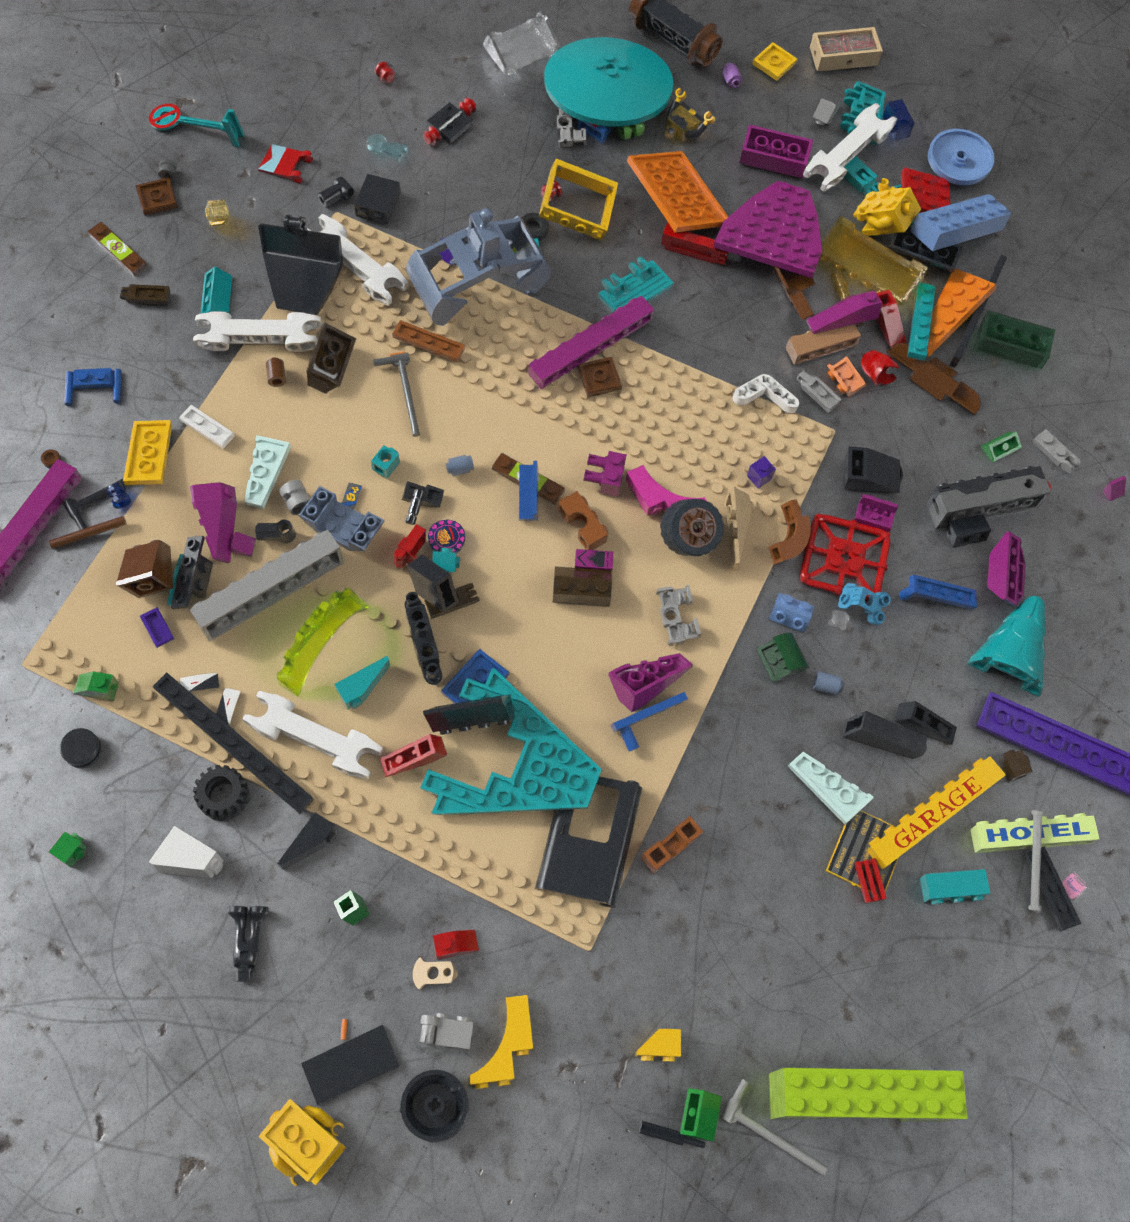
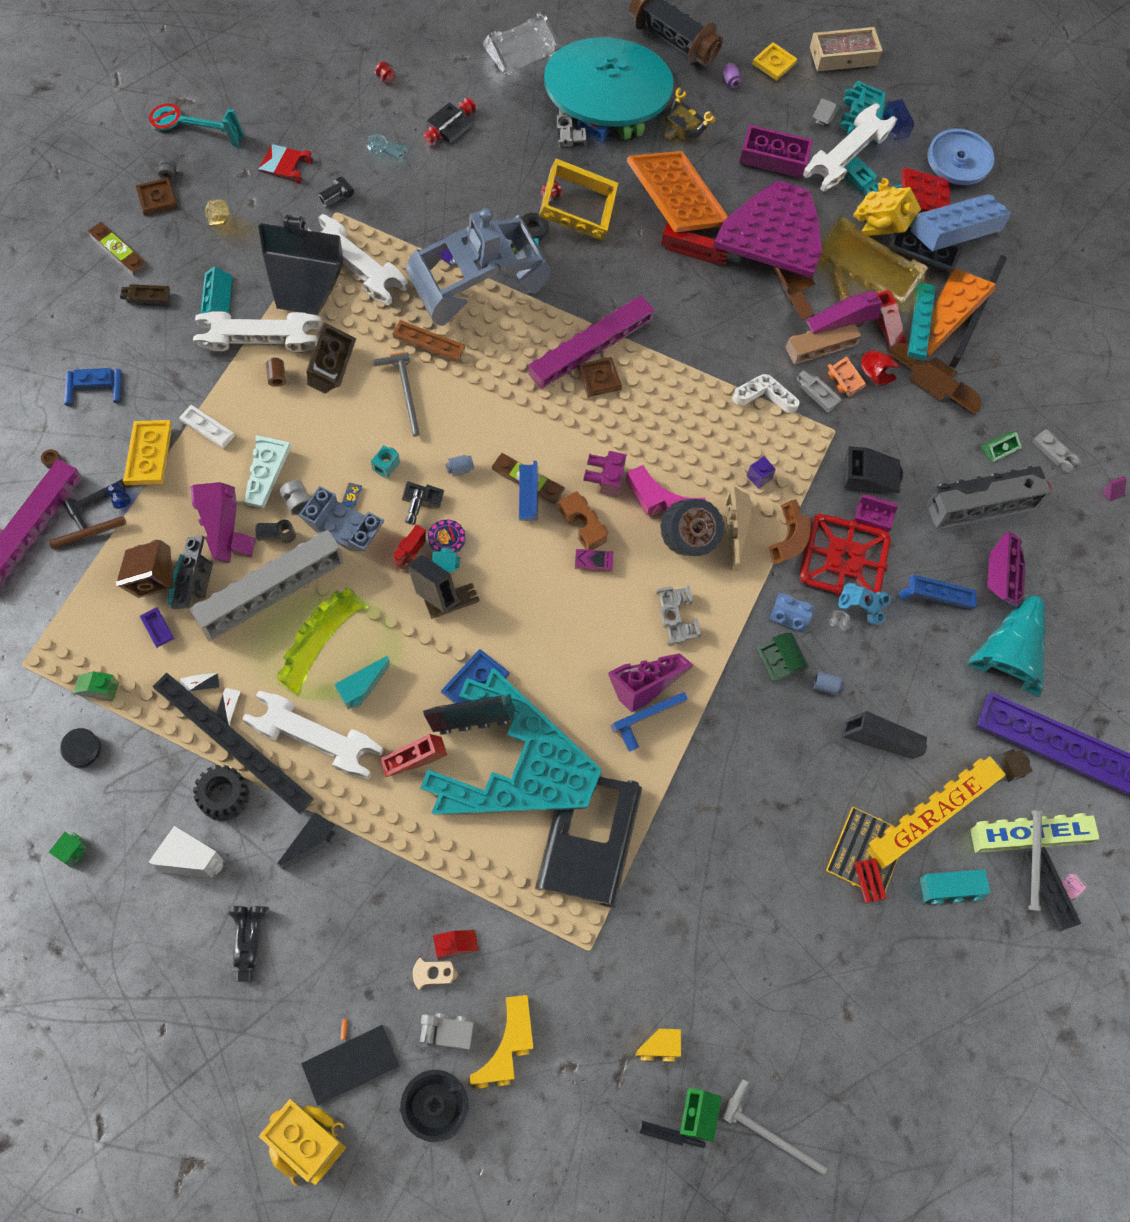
green brick [334,890,370,926] -> none
black brick [354,174,401,224] -> none
black piece [404,592,442,685] -> none
dark brown slope [552,566,612,607] -> none
teal hinge [598,256,674,313] -> none
dark orange arch [641,816,703,875] -> none
lime arch [769,1068,968,1122] -> none
light aqua wing [788,752,874,824] -> none
black slope [894,701,957,745] -> none
black hinge [946,514,991,548] -> none
clear green brick [974,310,1055,369] -> none

